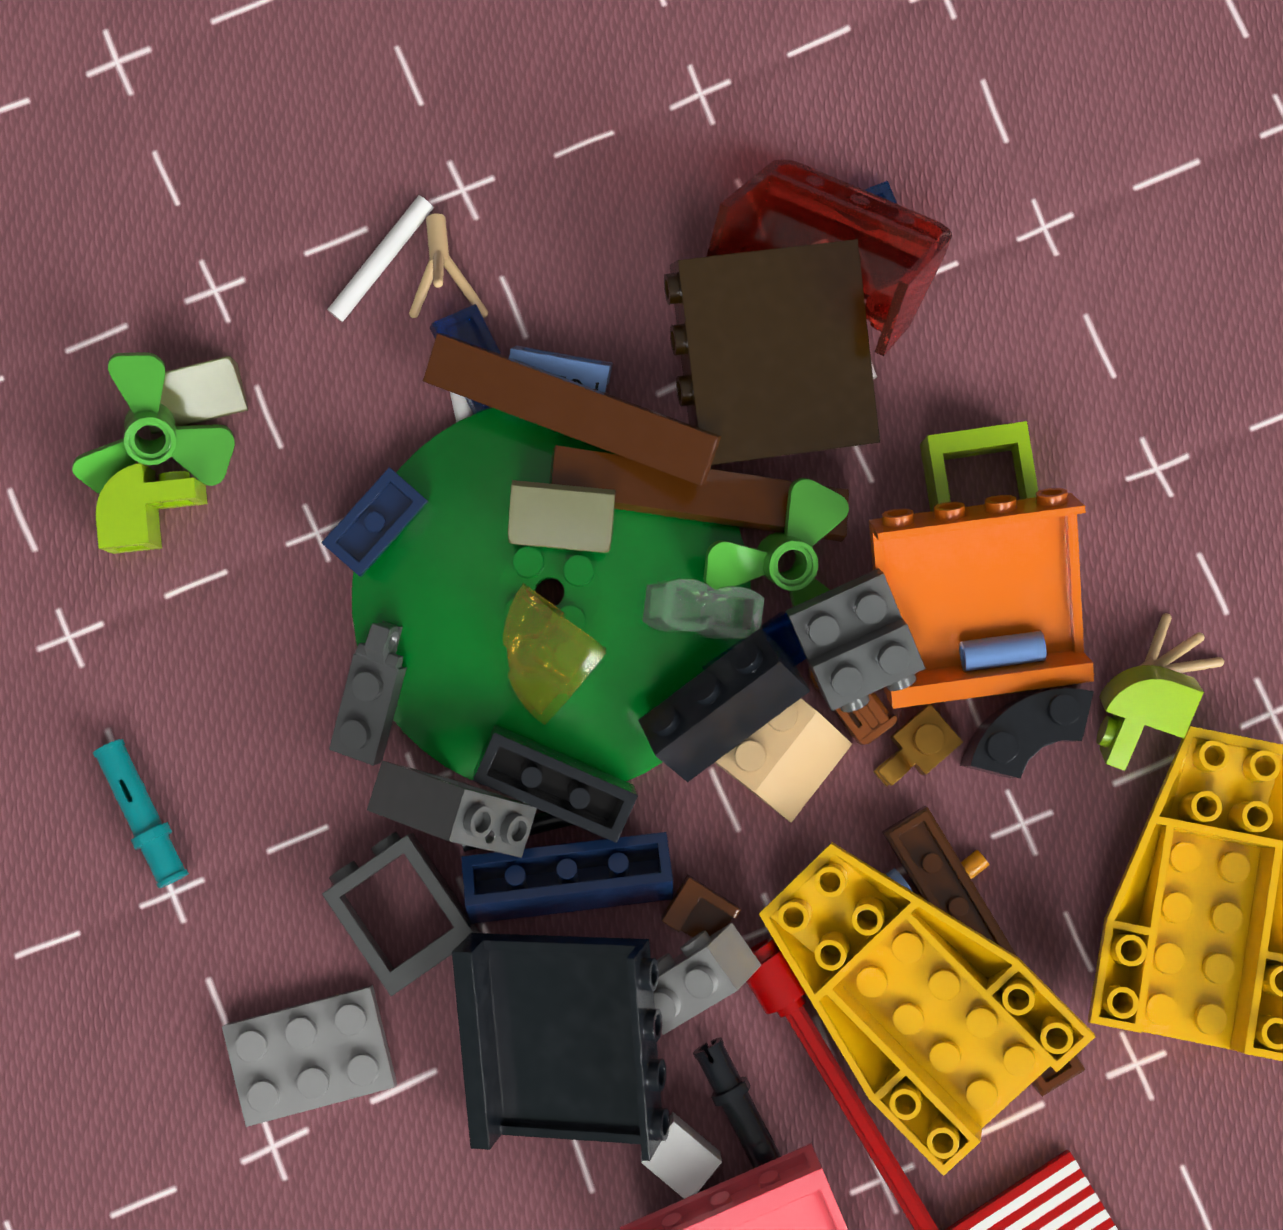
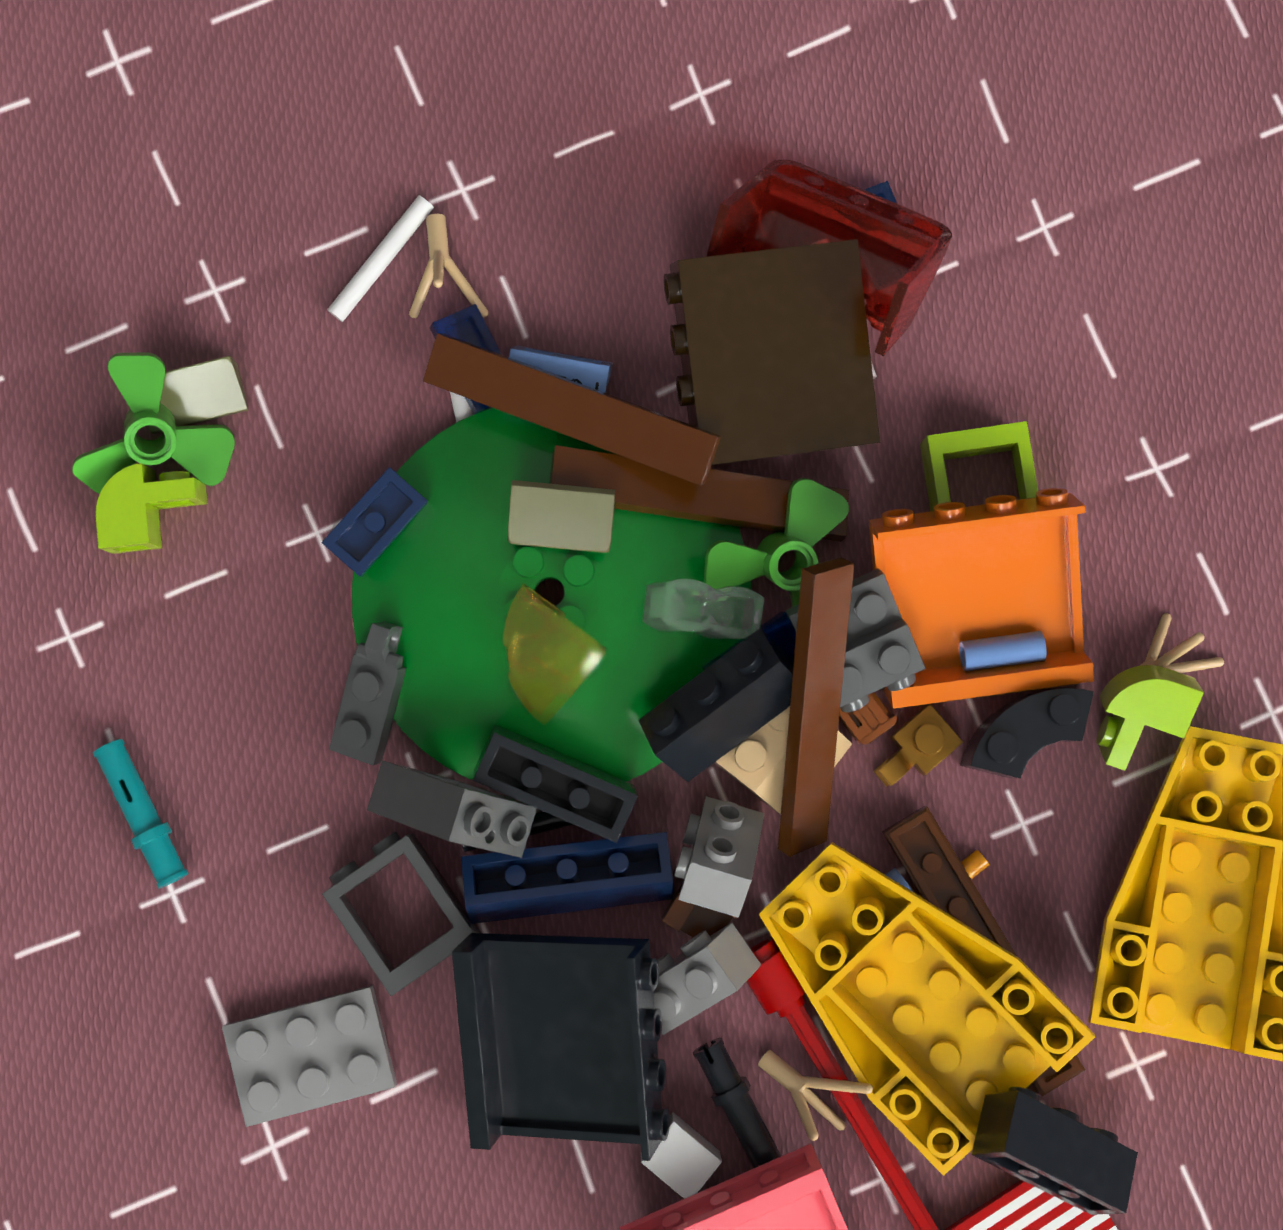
none -> light grey brick [674,796,765,918]
none -> tan plant [758,1050,873,1141]
none -> reddish brown tile [778,557,854,857]
none -> black brick [971,1087,1138,1215]

